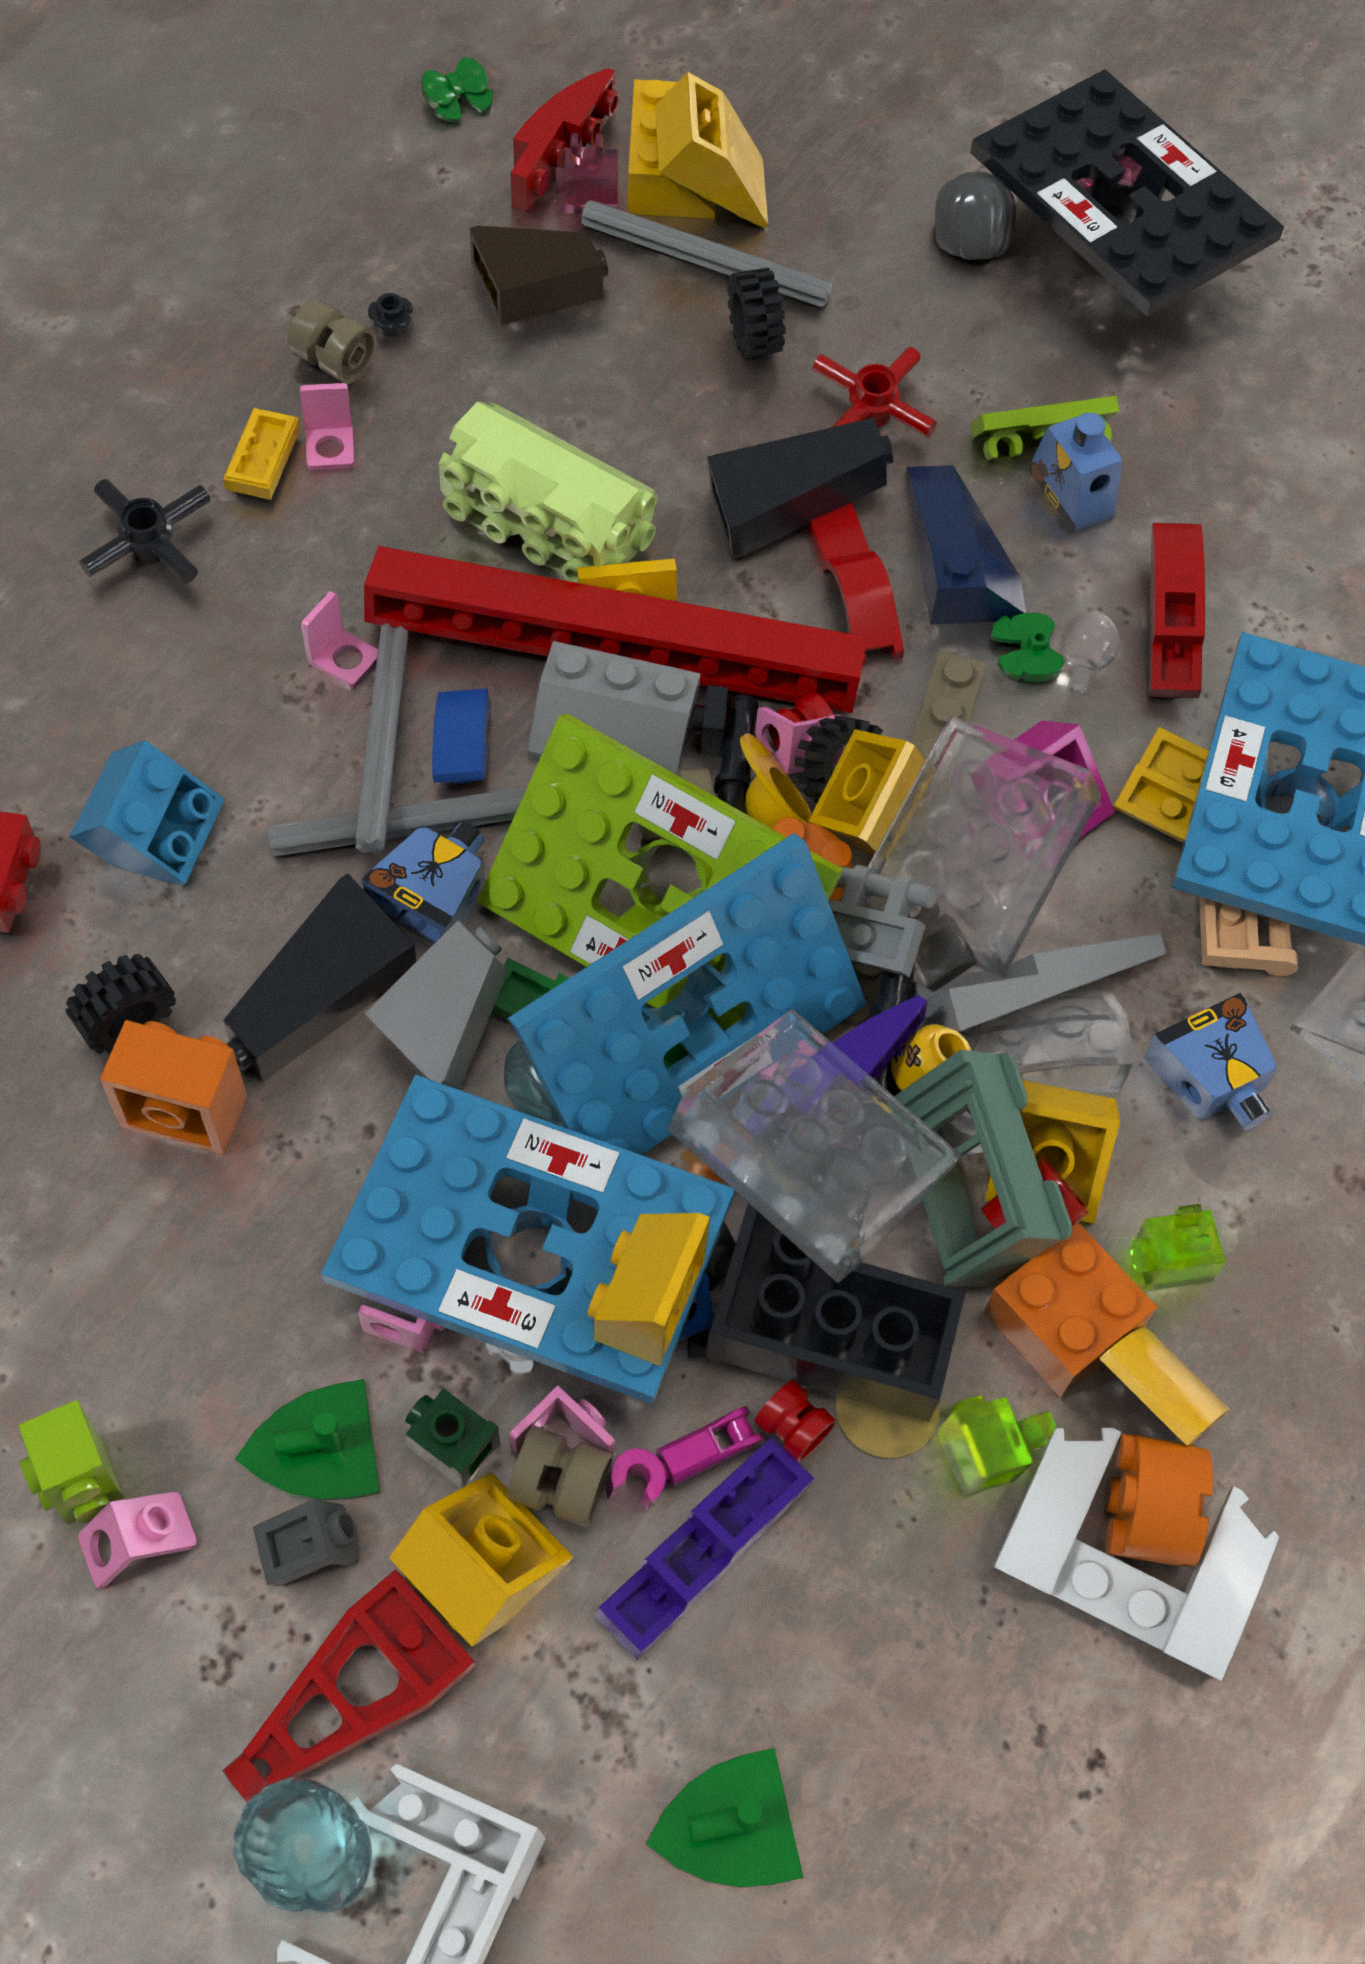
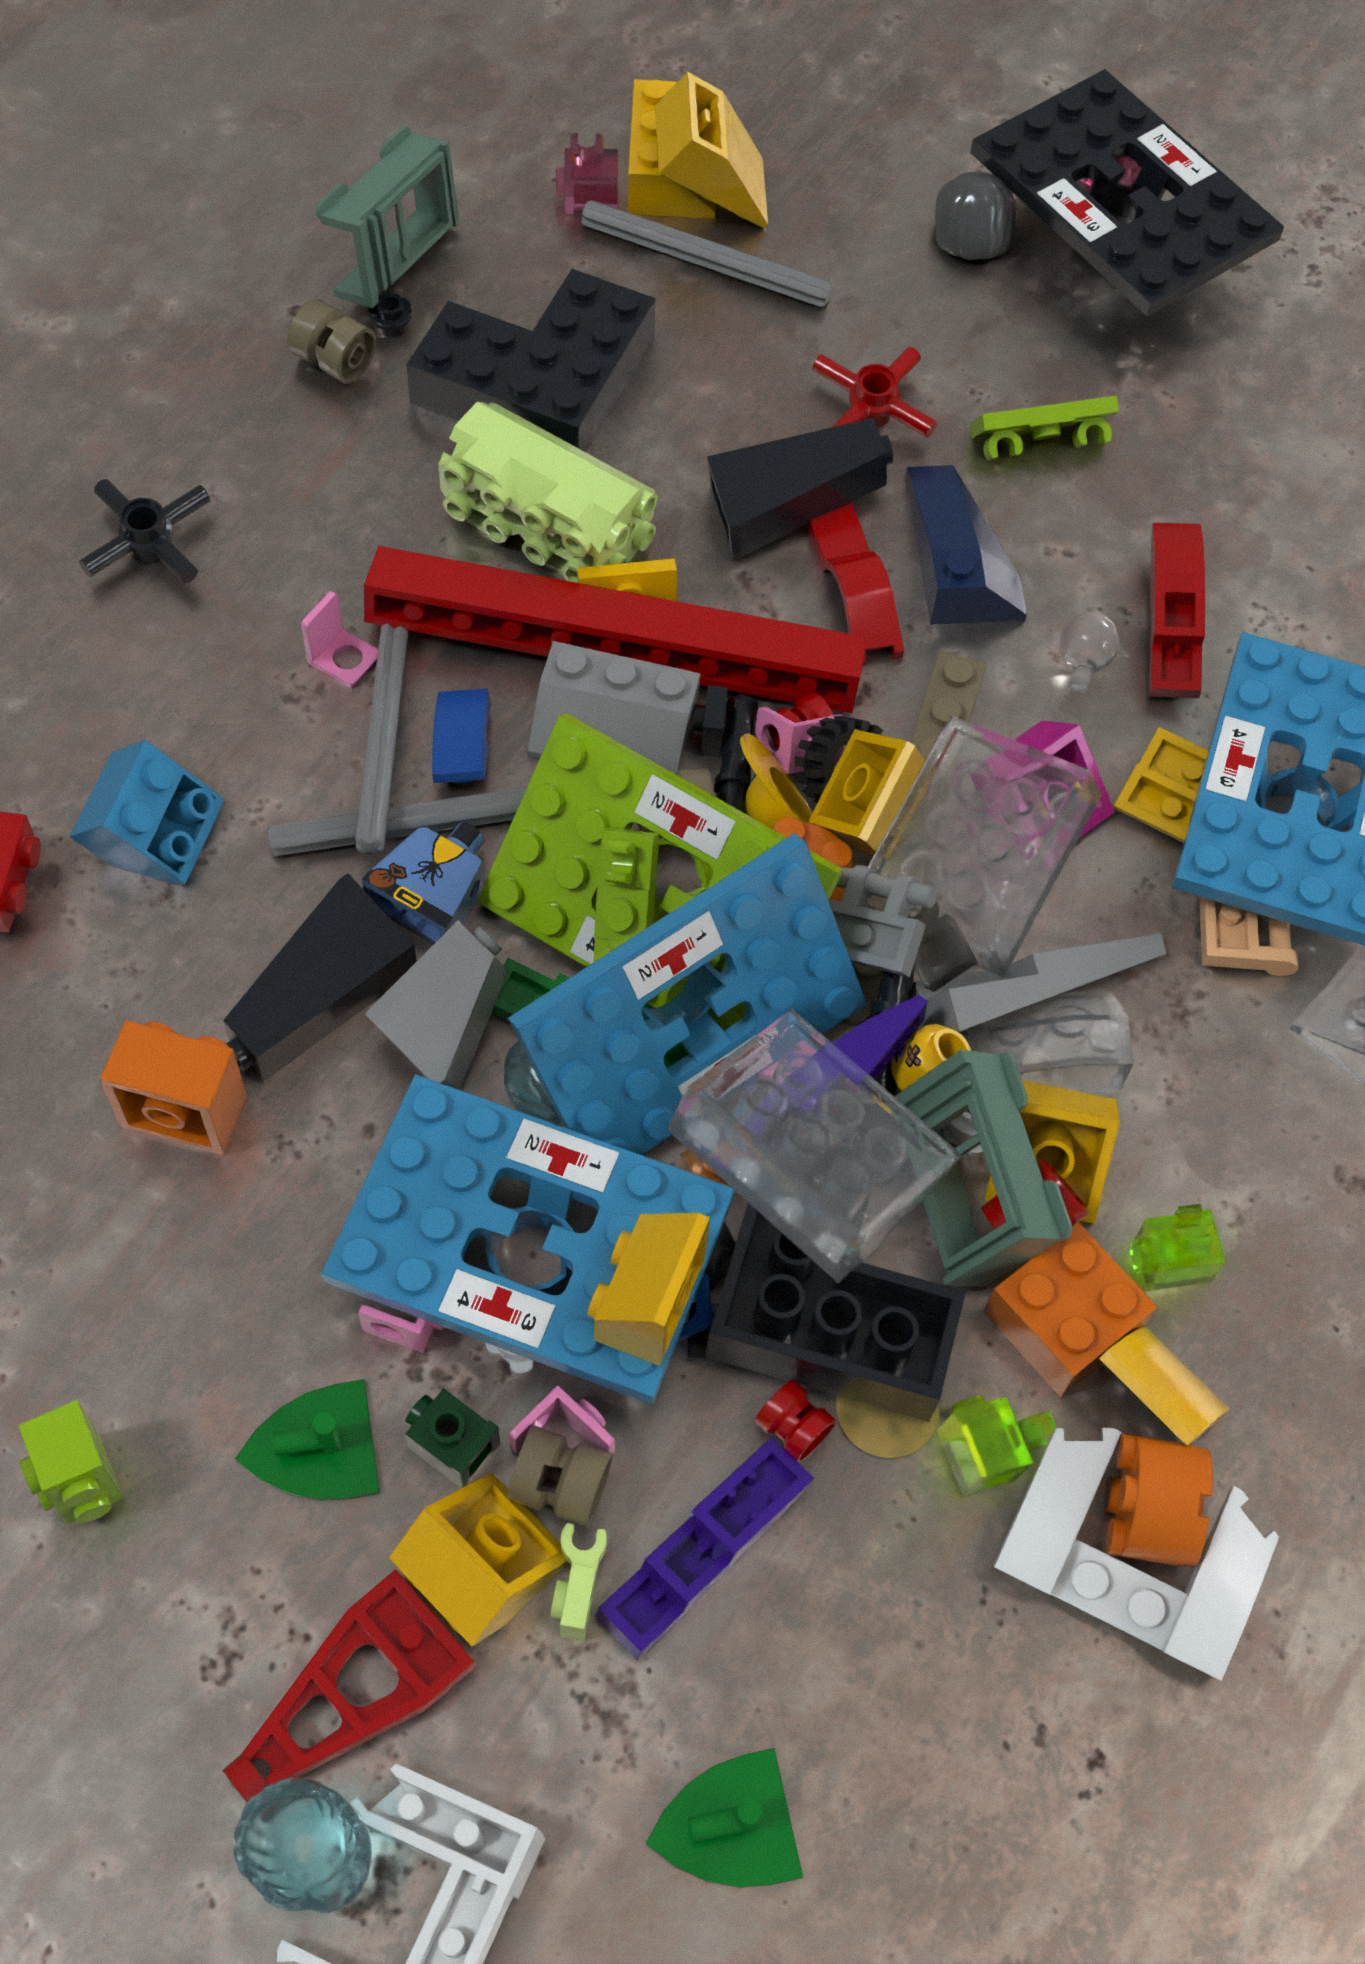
black tyre [65,954,176,1054] -> none
bright pink bracket [78,1492,197,1588] -> none
yellow plate [223,408,301,500] -> none
dark grey bracket [253,1499,358,1586] -> none
bright pink bracket [300,383,355,471] -> none
green piece [421,57,494,123] -> none
dark brown slope [469,226,608,325] -> none
red slope [510,68,619,212] -> none
dark pink piece [606,1406,764,1511] -> none
black tyre [727,267,786,358] -> none
green piece [991,612,1065,682] -> none
medium blue torso [1029,413,1122,533] -> none
medium blue torso [1143,993,1277,1131] -> none
none -> sand green piece [316,126,459,308]
none -> black brick [406,269,656,452]
none -> yellowish green plate [551,1523,607,1642]
none -> lime plate [593,827,660,963]

